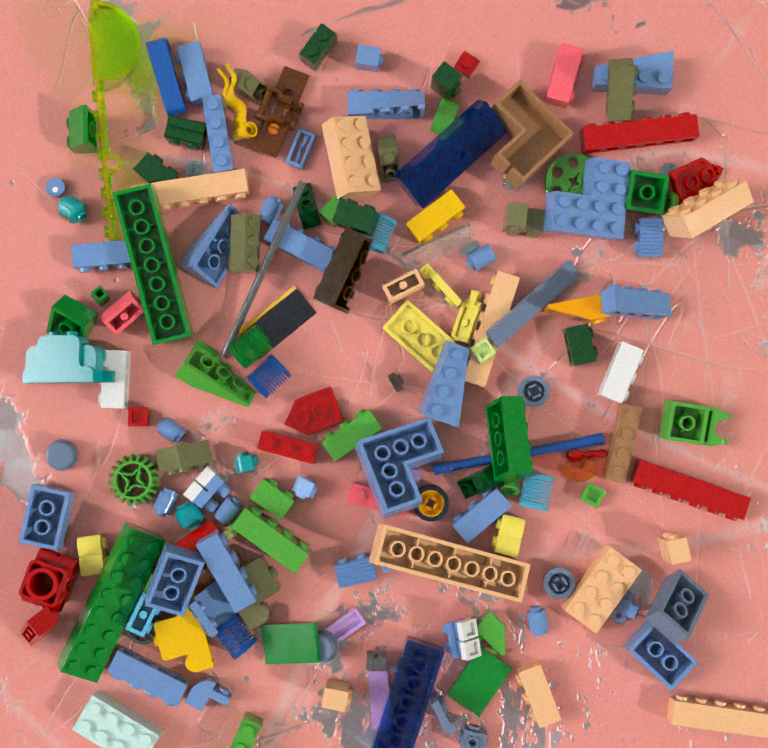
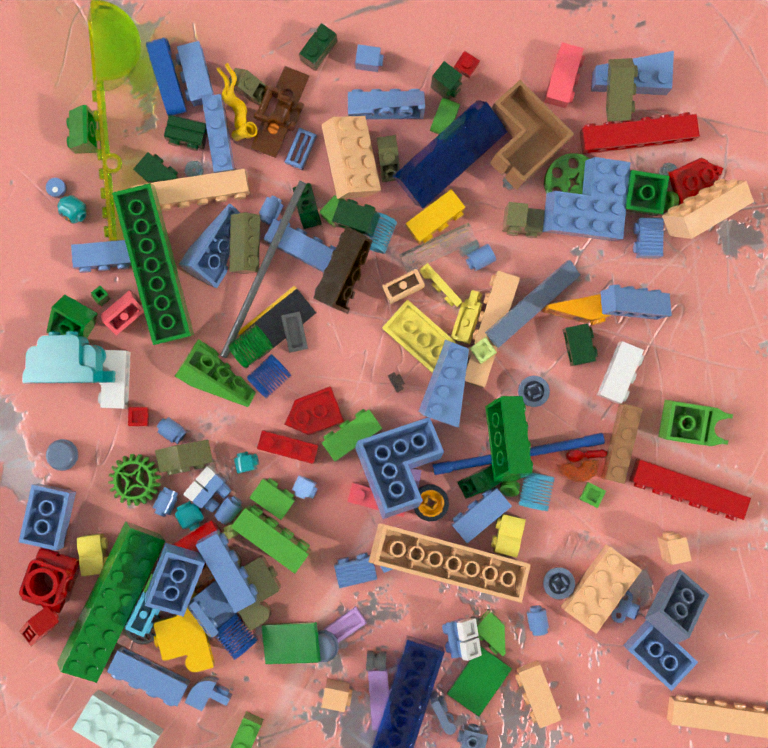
none -> dark grey tile [281,311,308,353]

